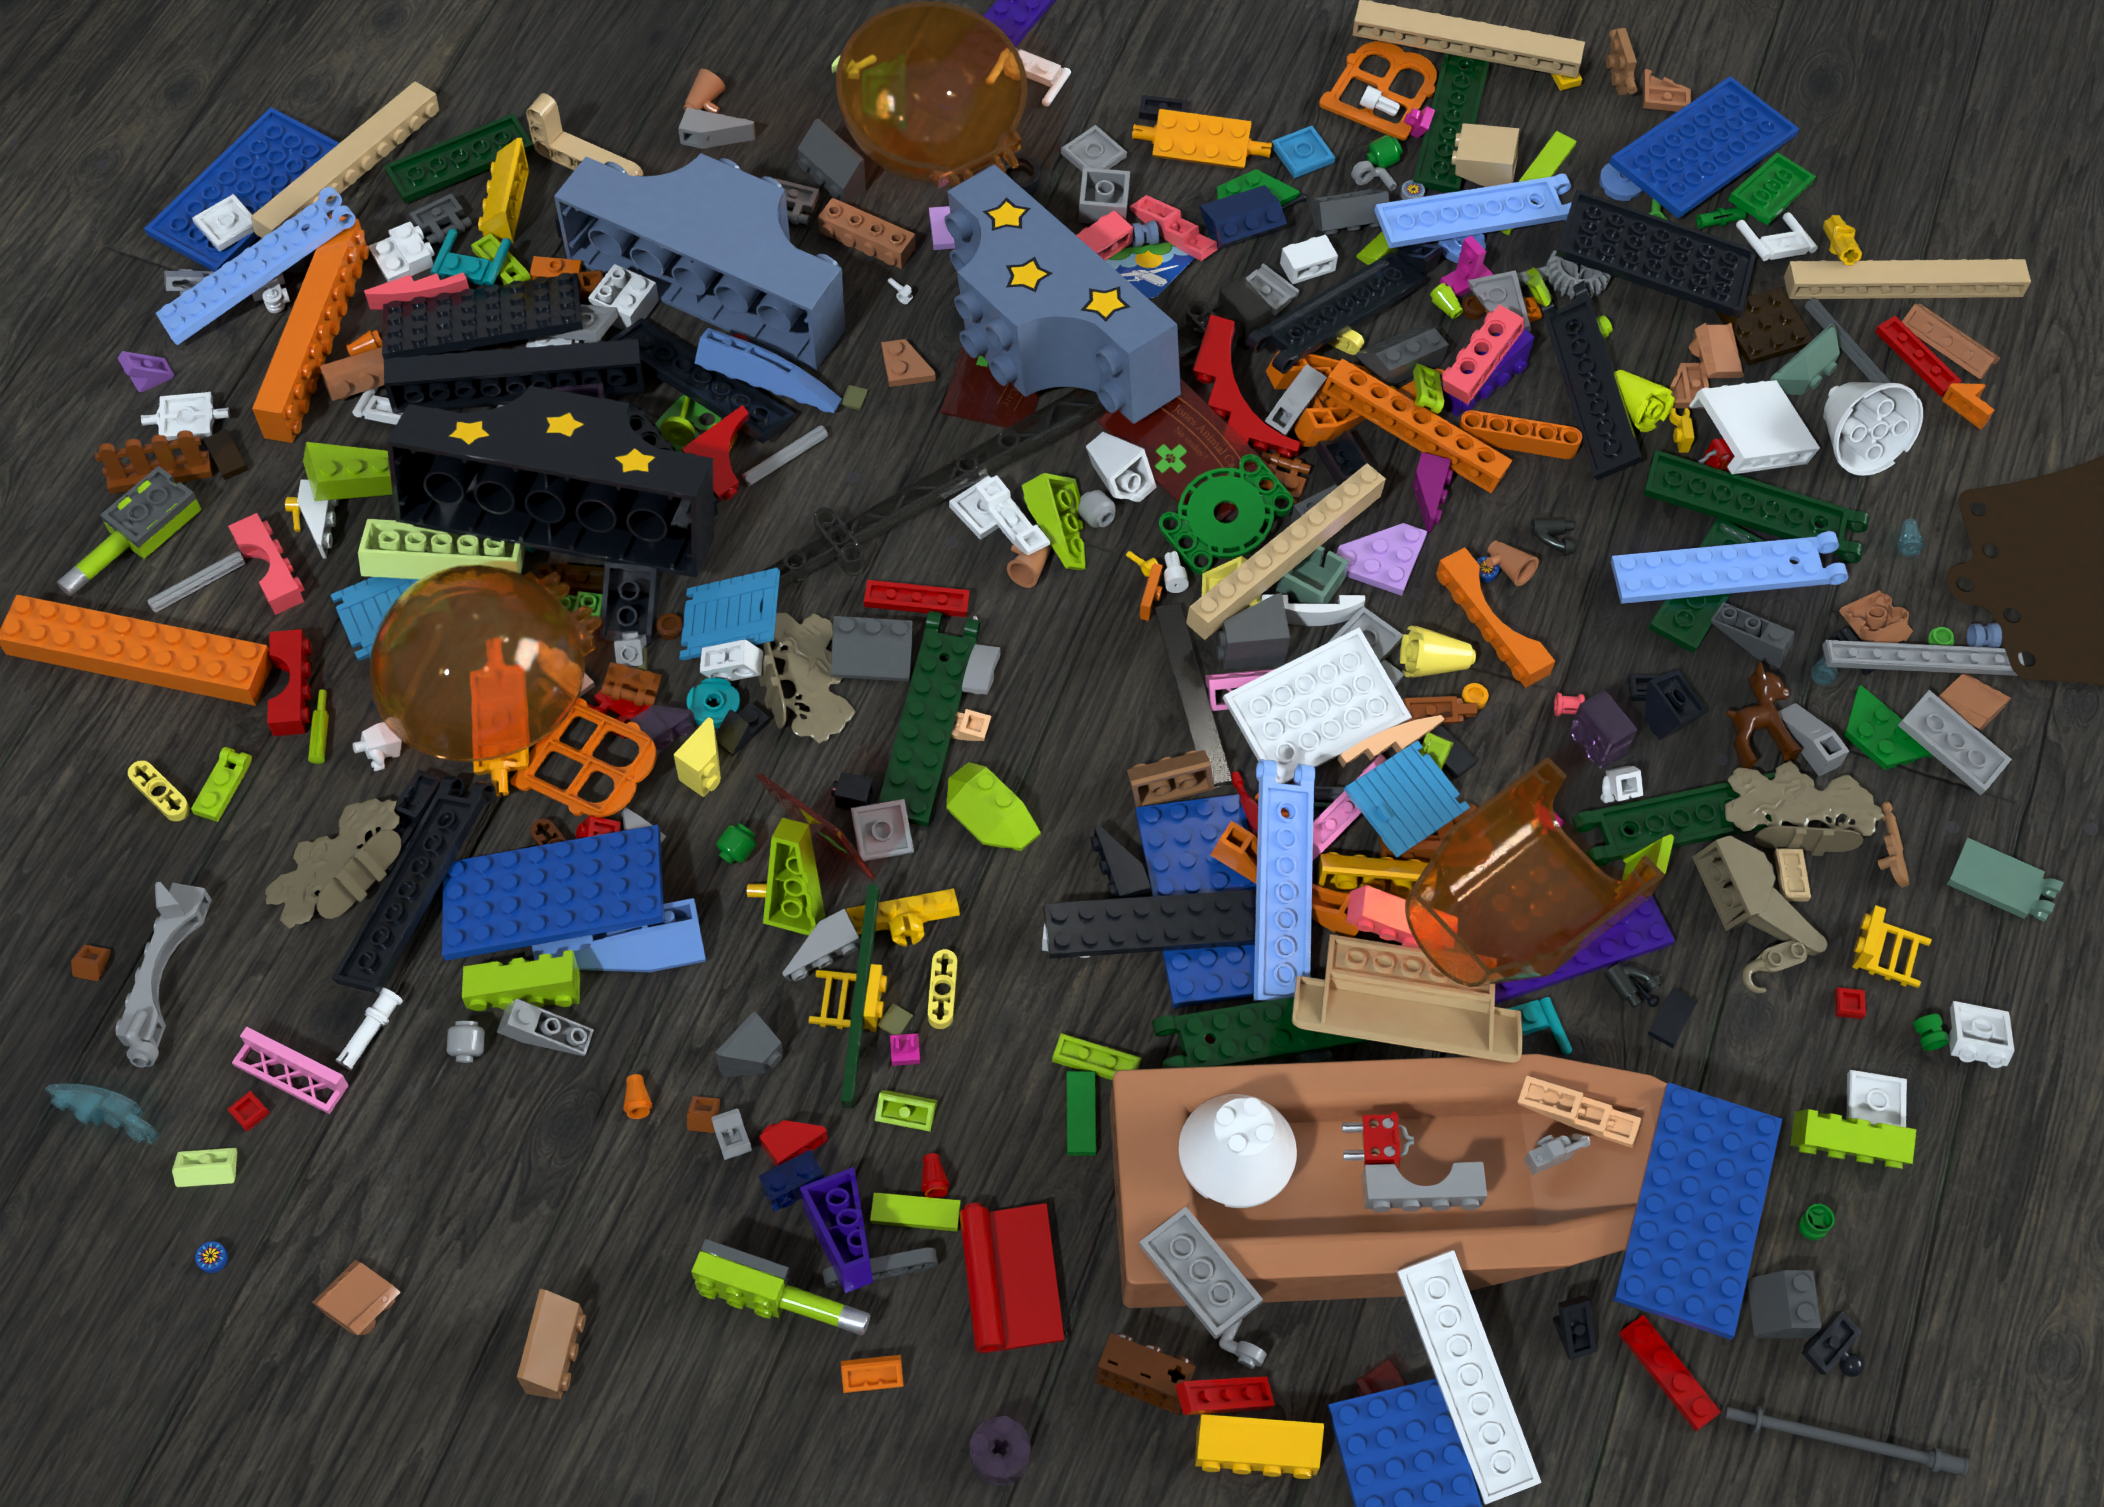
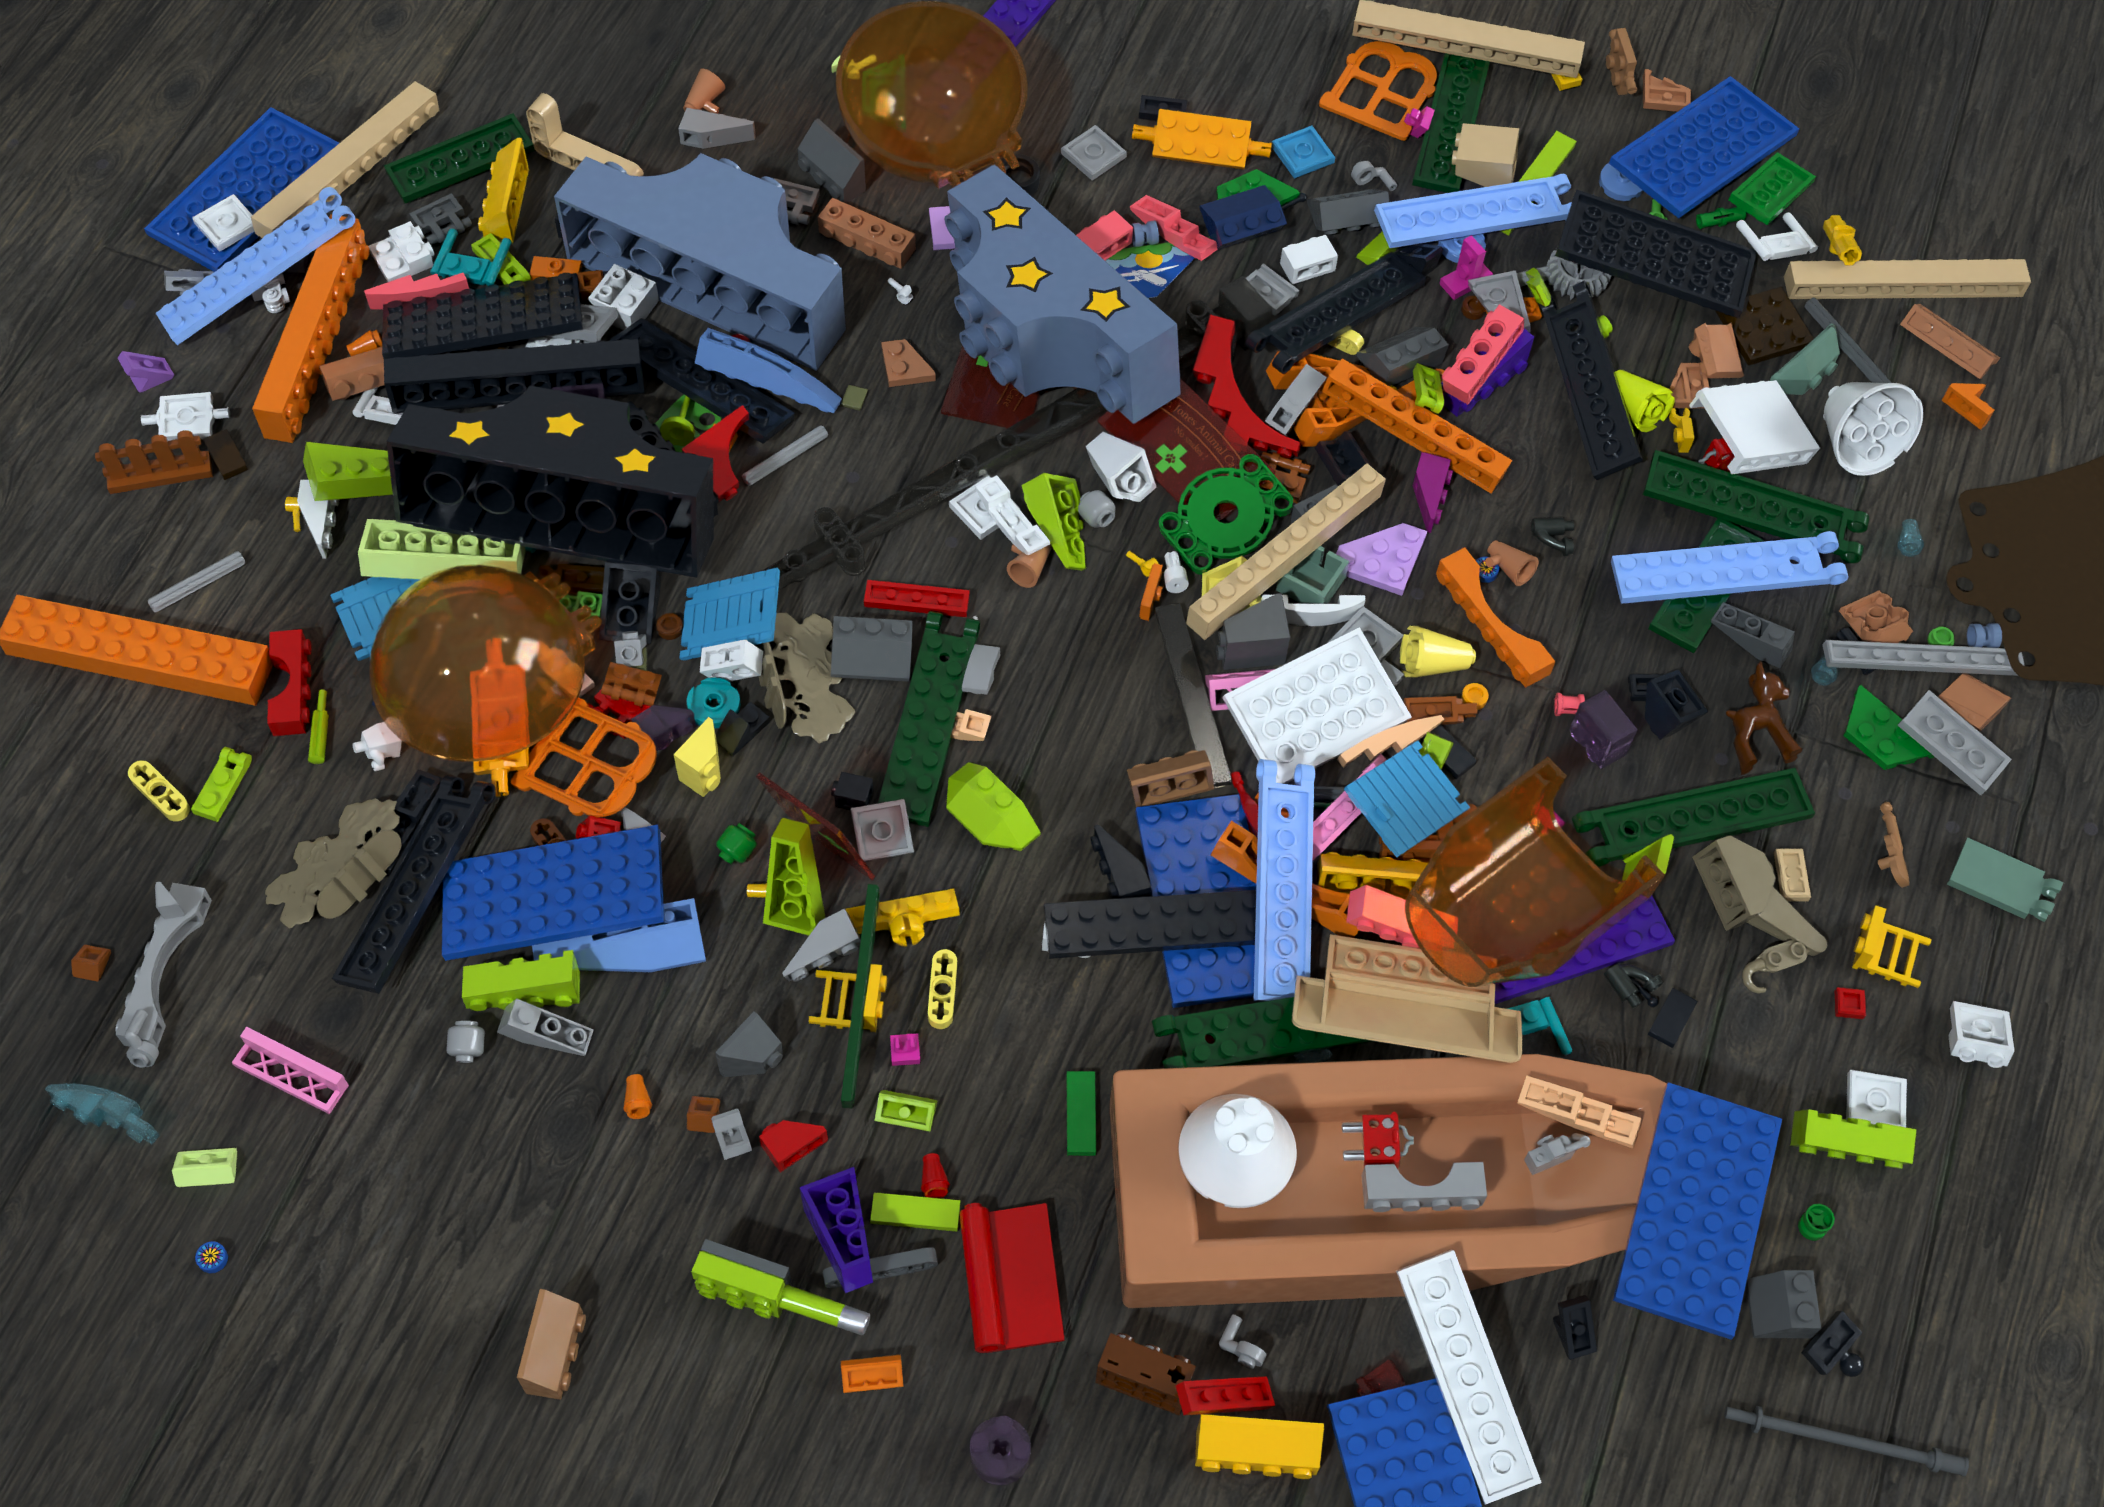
piece [57,466,202,596] -> none
red tile [227,1091,270,1132] -> none
coral arch [228,513,304,615] -> none
nougat slope [312,1260,401,1335] -> none
white pin [336,988,403,1070] -> none
clear blue brick [758,1149,824,1212] -> none
olive piece [878,1003,913,1035] -> none
white plate [989,47,1071,107] -> none
lime tile [1052,1033,1141,1080] -> none
light grey brick [1078,167,1130,224] -> none
light grey plate [1138,1207,1263,1339] -> none
white piece [1360,85,1400,116] -> none
green head [1366,135,1403,169] -> none
tile [1400,180,1425,200] -> none
lime cone [1430,283,1464,320] -> none
orange beam [1459,410,1582,459] -> none
white piece [1601,766,1643,803] -> none
red plate [1619,1315,1721,1432] -> none
dark tan plant [1725,761,1884,856] -> none
light grey slope [1778,703,1849,776] -> none
red plate [1875,316,1961,397] -> none
green wheel [1913,1014,1950,1051] -> none

